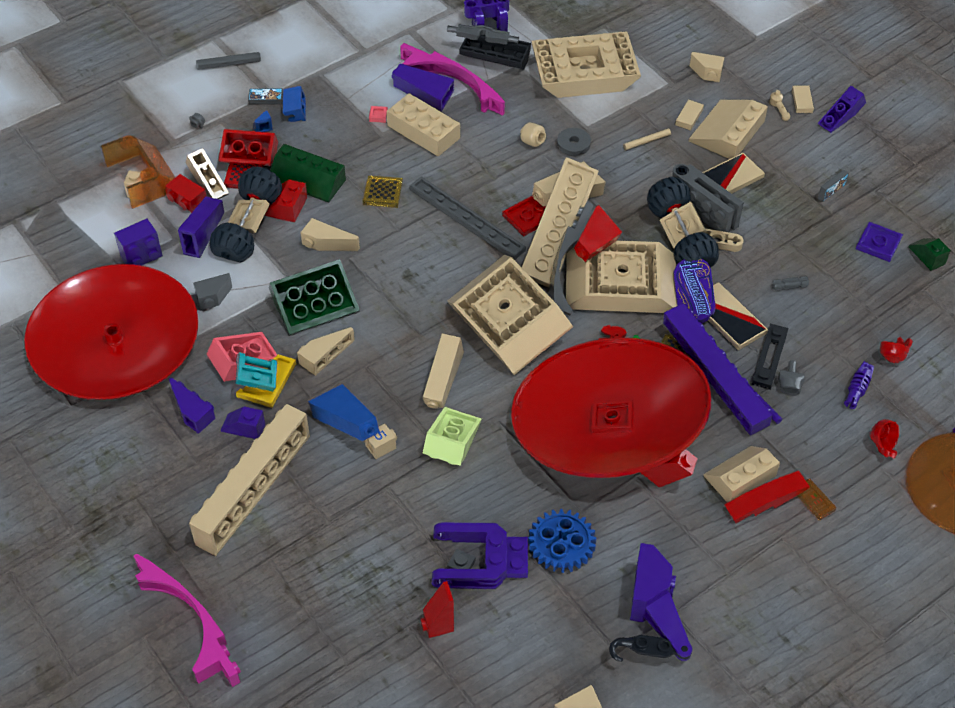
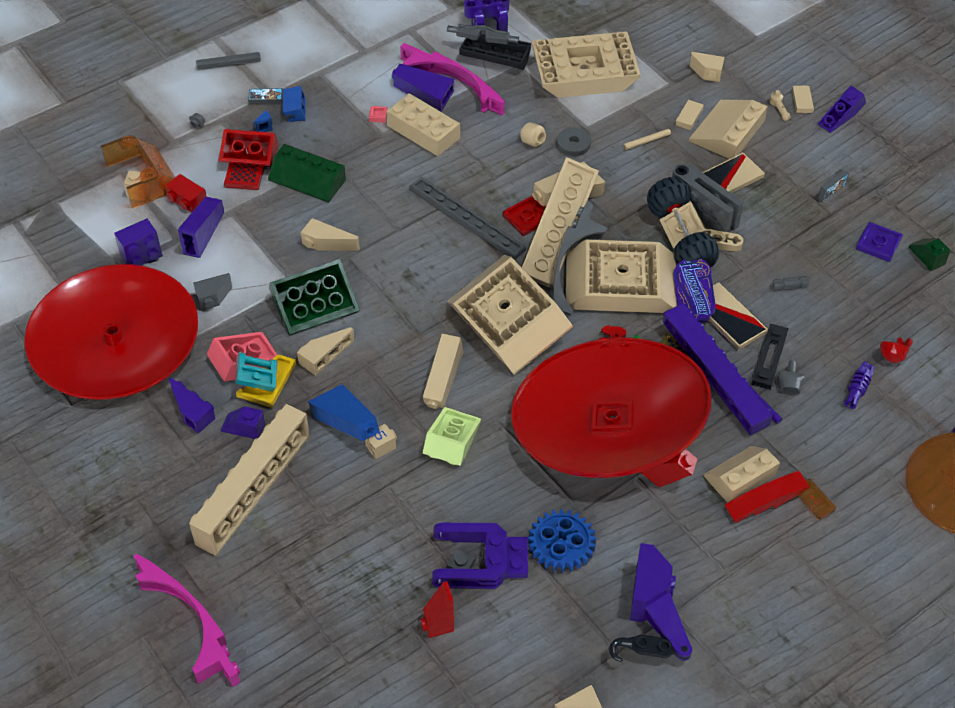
tan slope [185,148,229,199] -> none
black plate [209,167,282,263] -> none
red slope [264,180,307,222] -> none
clear yellow tile [363,175,403,208] -> none
red slope [574,205,622,262] -> none
red piece [870,419,899,458] -> none

